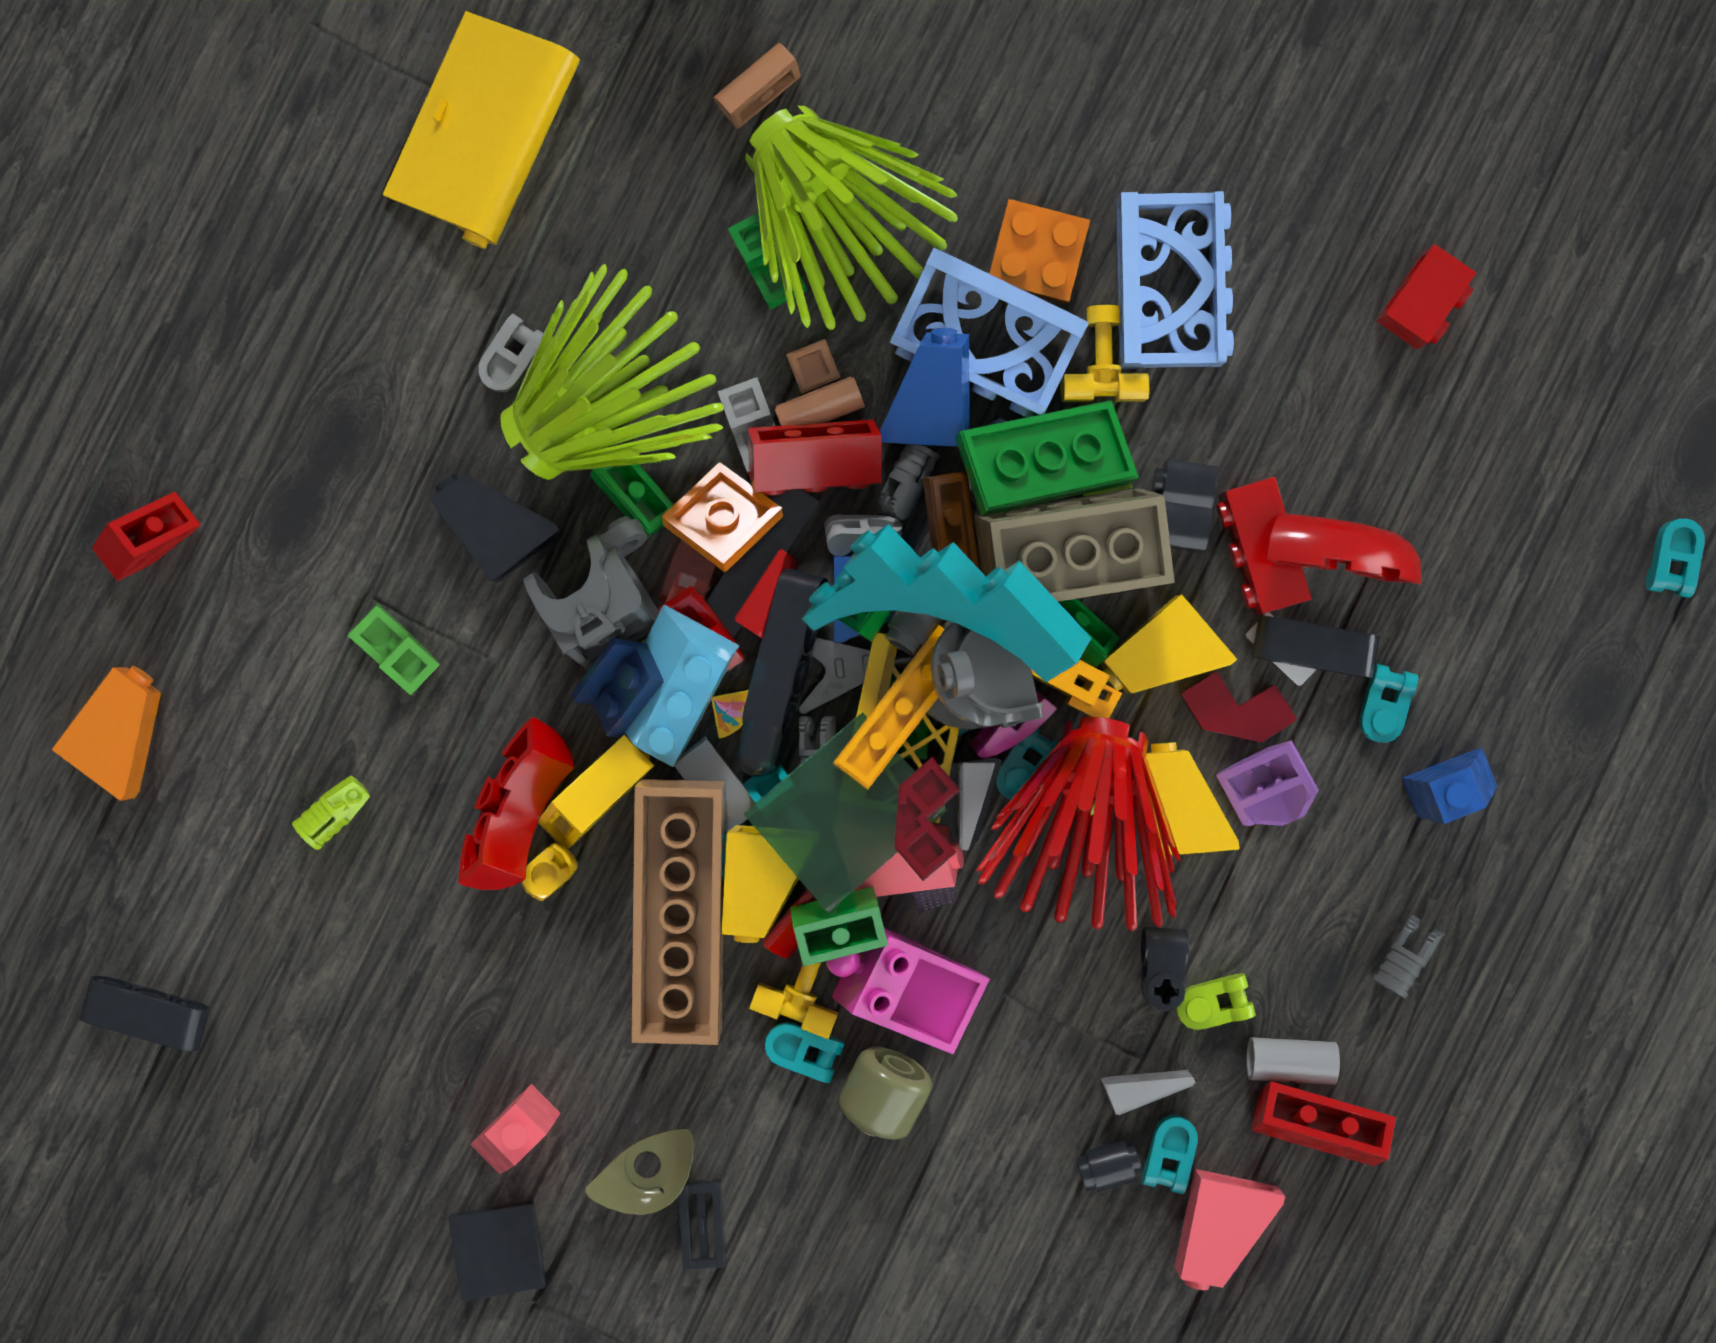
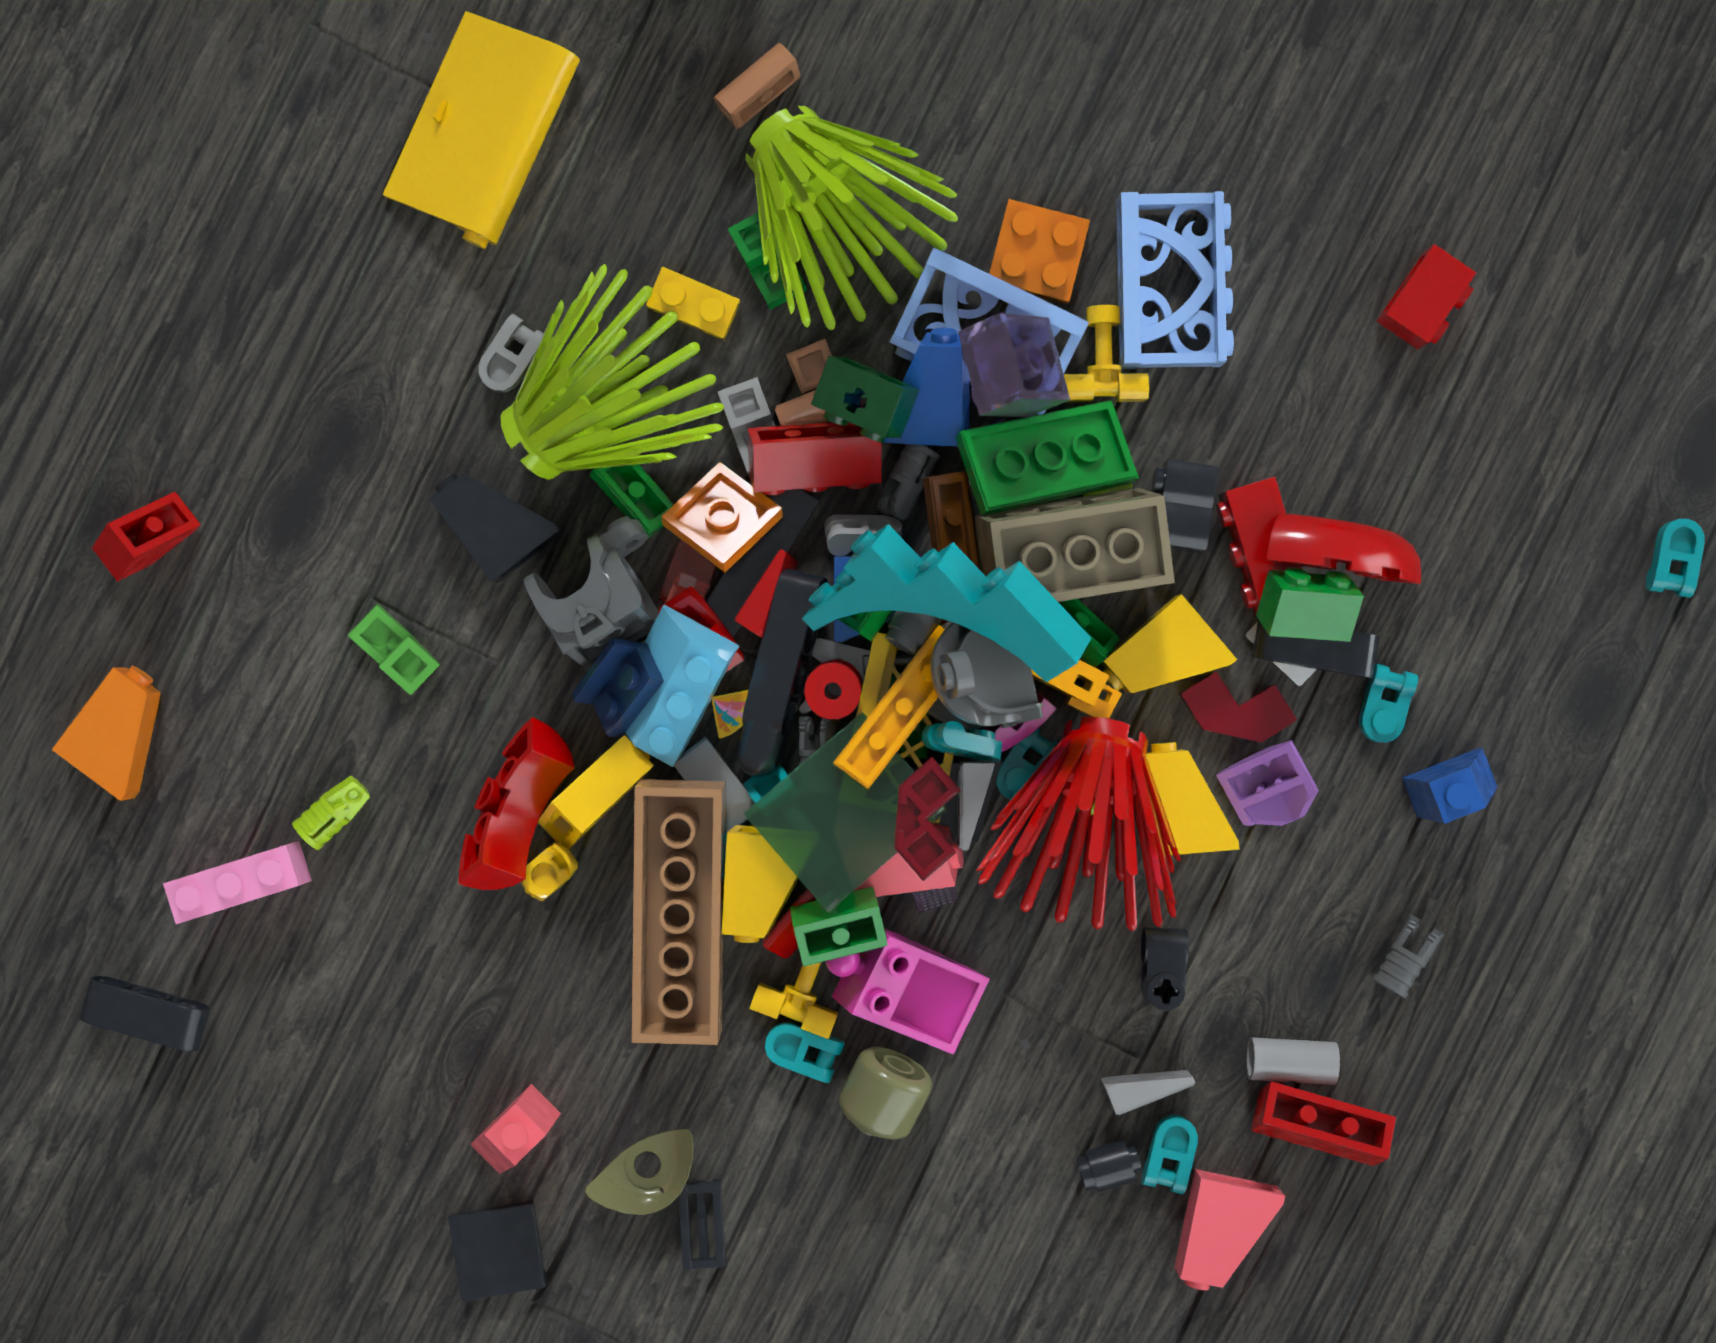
lime plate [1175,973,1256,1030] -> none
none -> bright pink brick [163,841,312,924]
none -> yellow plate [646,267,741,341]
none -> red piece [804,659,863,719]
none -> dark green brick [811,356,920,443]
none -> teal plate [922,721,1003,762]
none -> clear purple brick [958,313,1070,417]
none -> brick [1256,568,1364,642]

